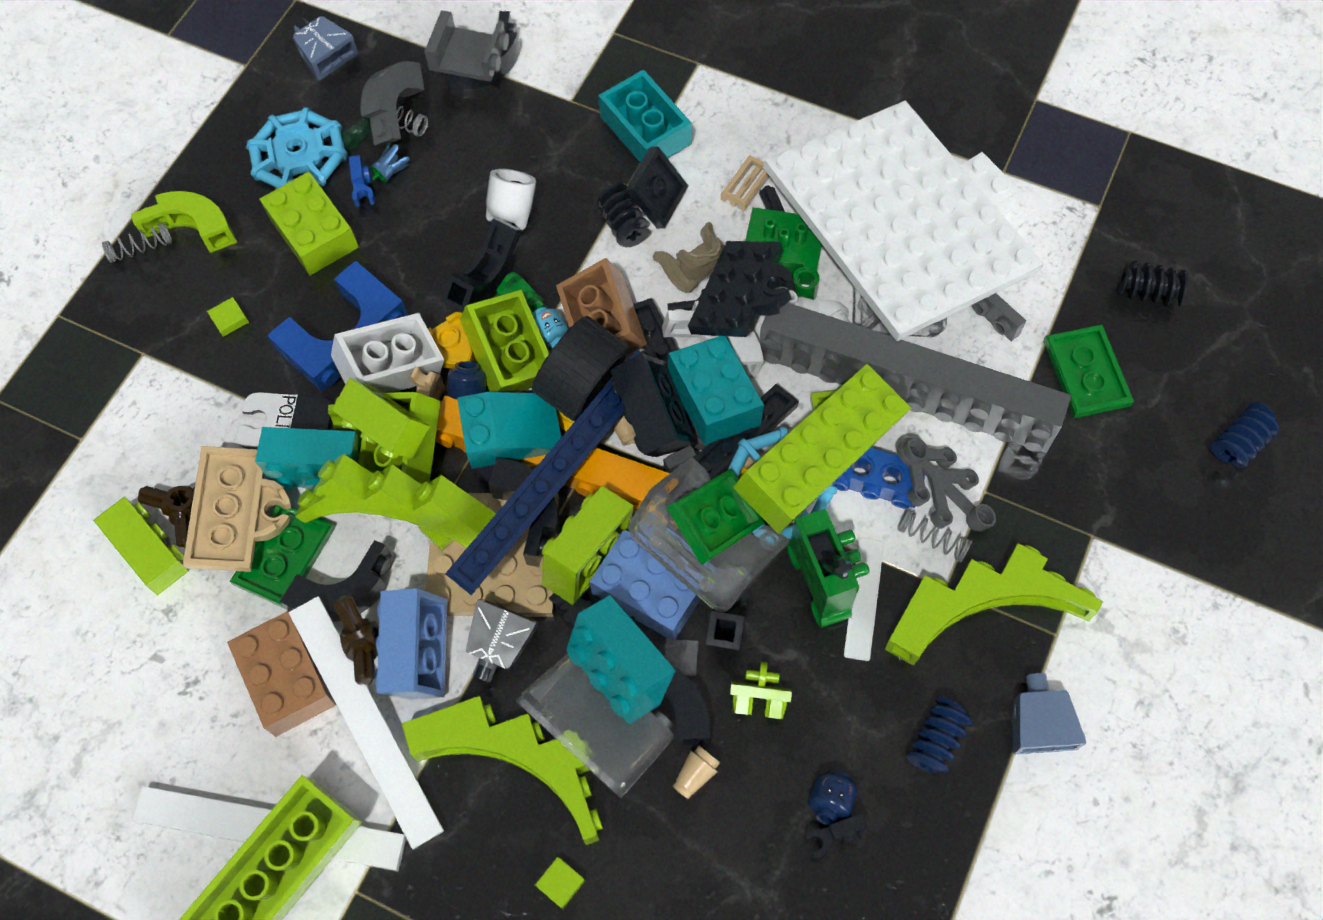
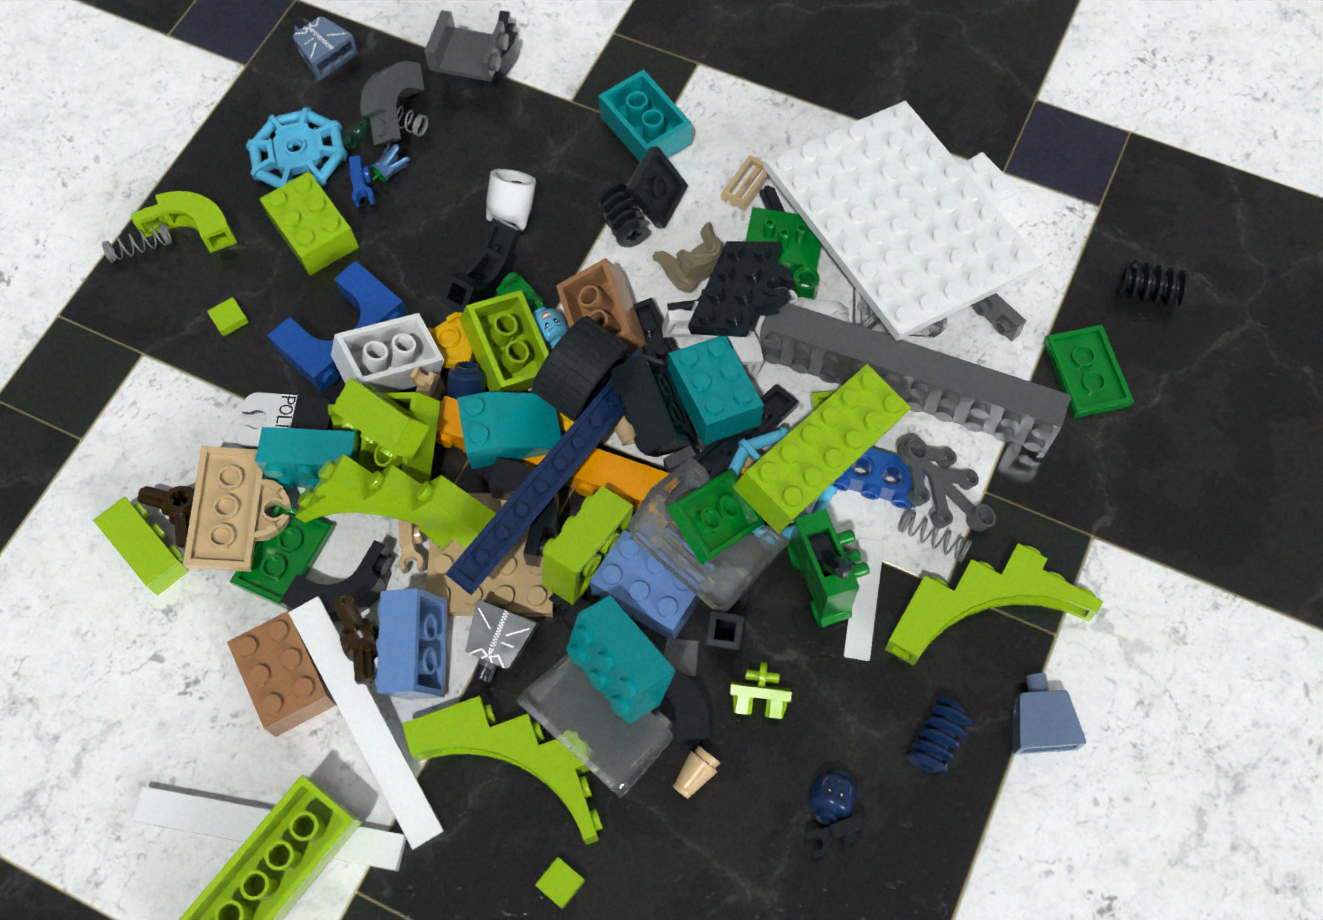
dark blue piece [1210,402,1280,468] -> none
none -> tan plate [399,520,425,574]

